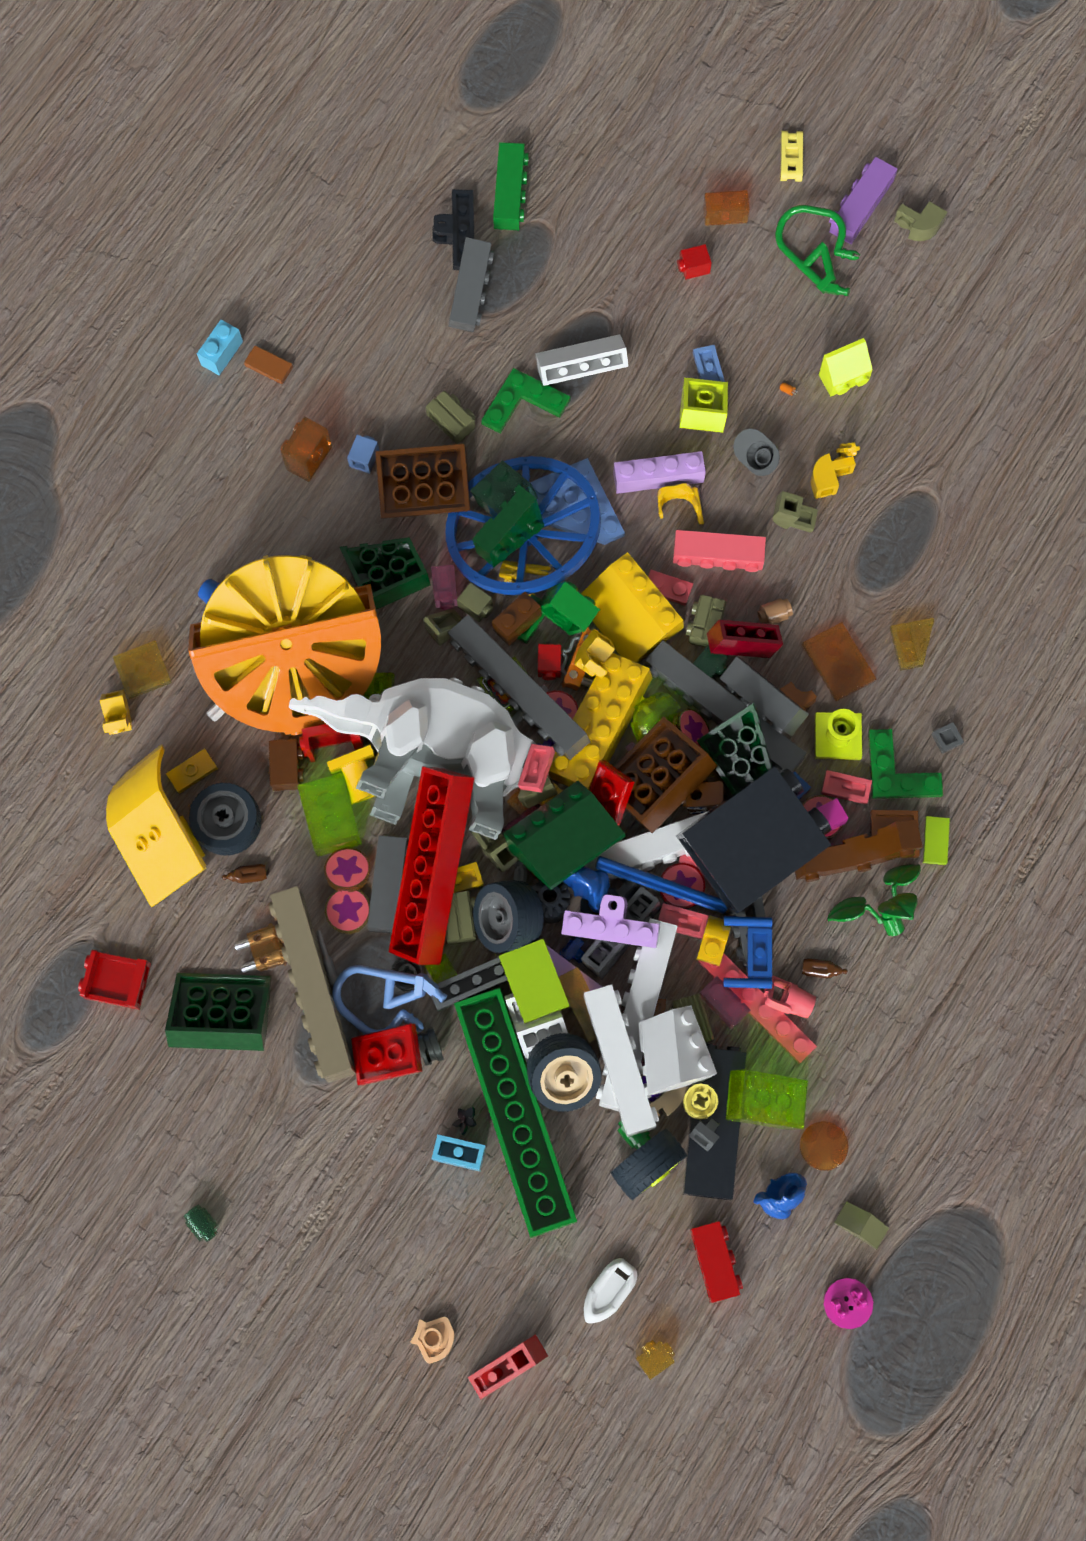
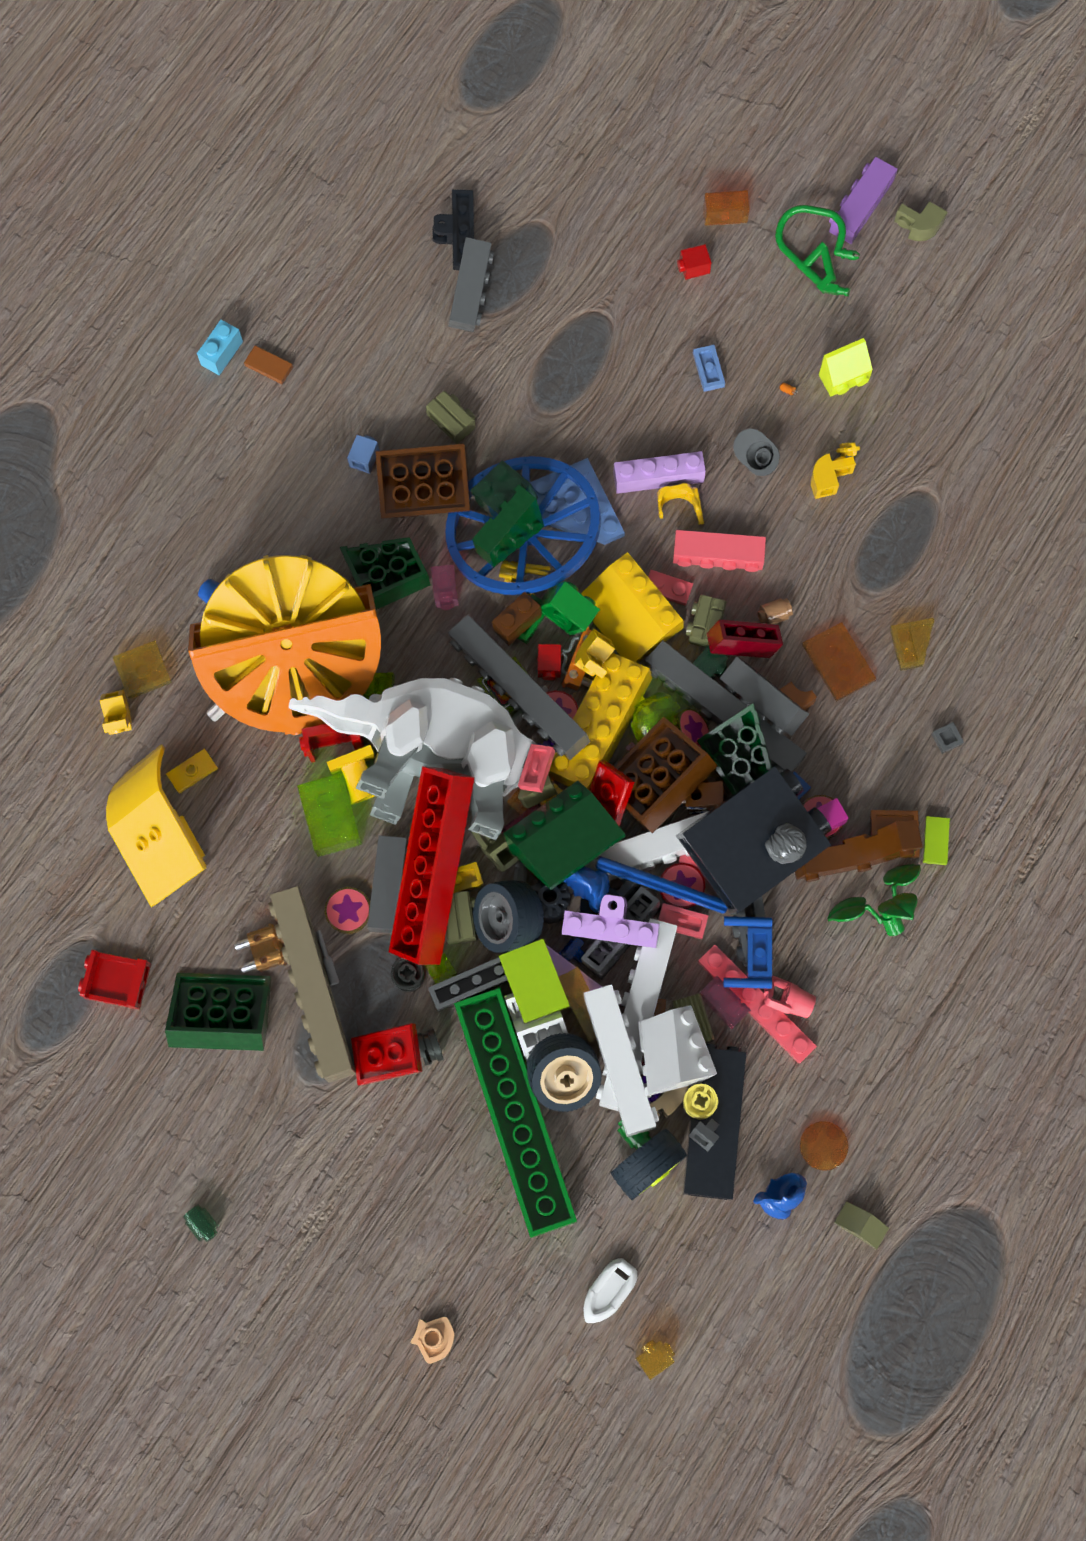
wheel [189,783,261,856] -> none
reddish brown piece [222,864,267,884] -> none
reddish brown brick [269,739,304,791] -> none
clear orange brick [281,416,332,482] -> none
tile [324,848,371,892] -> none
medium blue piece [332,965,447,1034] -> none
olive slope [424,608,462,646] -> none
medium azure brick [432,1134,486,1172] -> none
black plant [452,1107,477,1135] -> none
olive brick [457,582,493,622] -> none
red slope [468,1334,548,1400] -> none
green plate [481,368,571,434] -> none
green brick [493,142,529,231] -> none
white brick [535,334,628,386] -> none
neon yellow slope [679,377,728,433] -> none
red brick [690,1221,743,1303] -> none
yellow brick [697,915,731,966] -> none
clear neon green brick [726,1069,808,1130] -> none
olive brick [773,491,818,533] -> none
light yellow plate [780,131,803,182] -> none
reddish brown piece [802,958,848,979] -> none
neon yellow plant [815,709,862,760] -> none
coral plate [821,770,872,804] -> none
dark pink plate [823,1278,873,1329] -> none
green plate [868,729,943,799] -> none
none -> dark grey hair [765,823,807,864]

